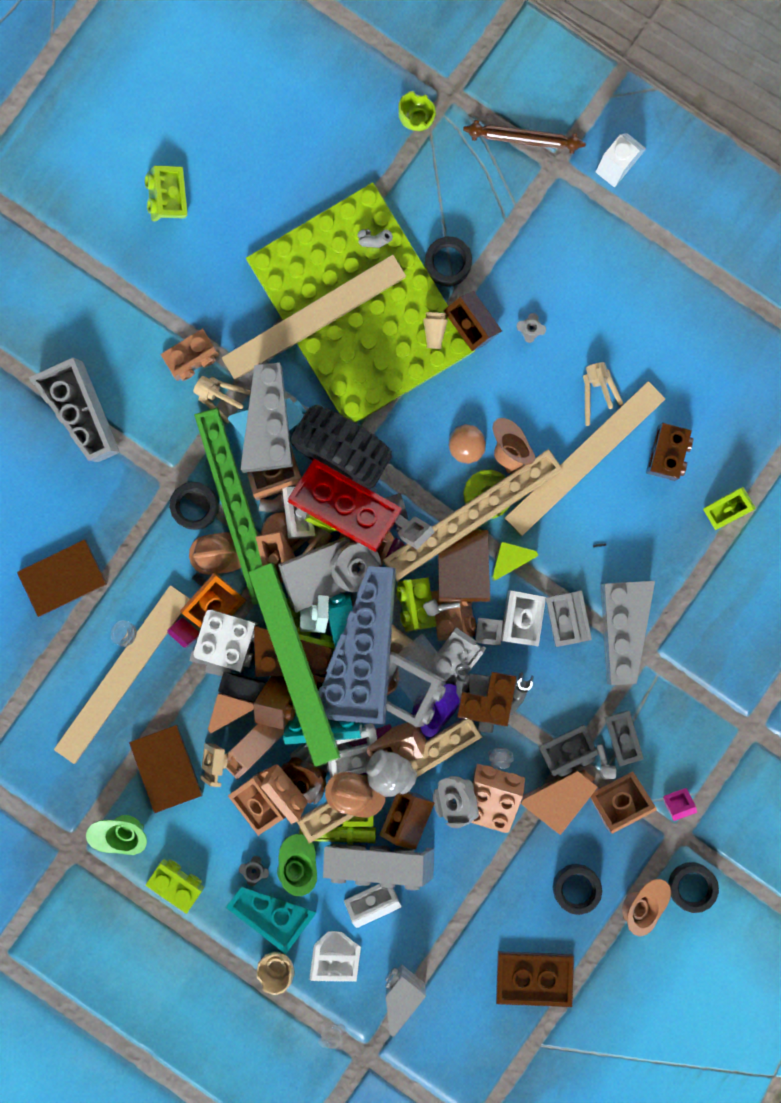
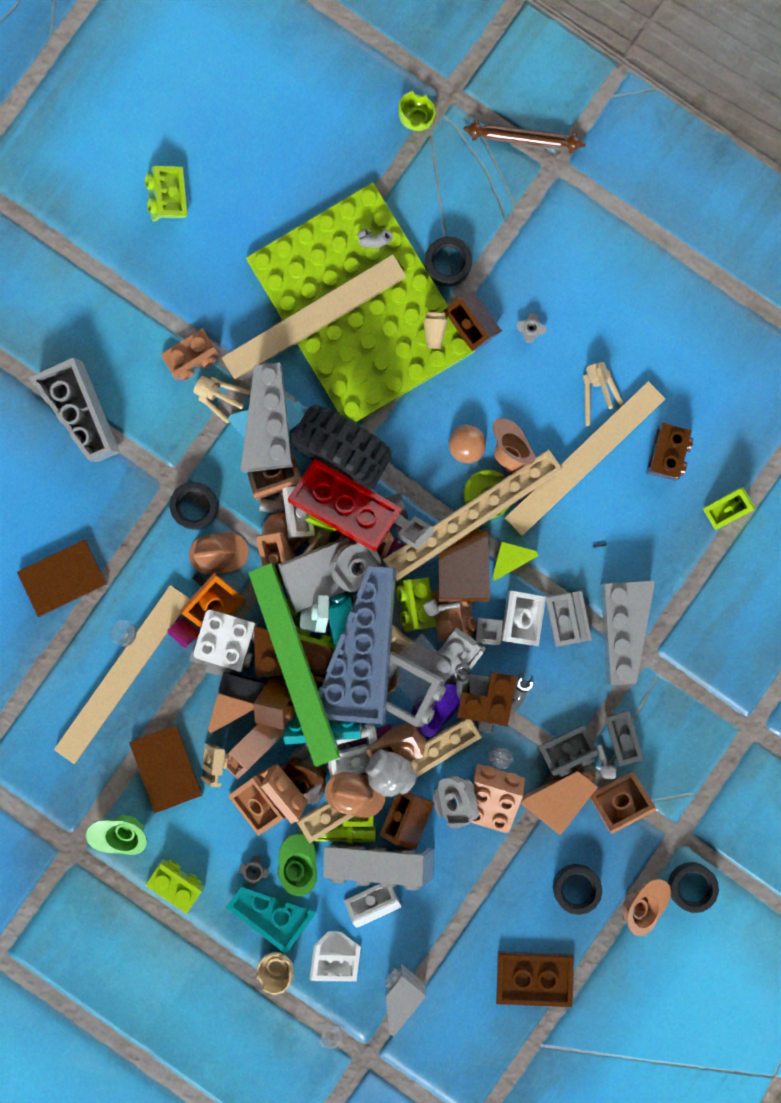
bright green tile [194,407,263,605] -> none
white slope [596,133,646,187] -> none
dark pink plate [663,788,697,821] -> none

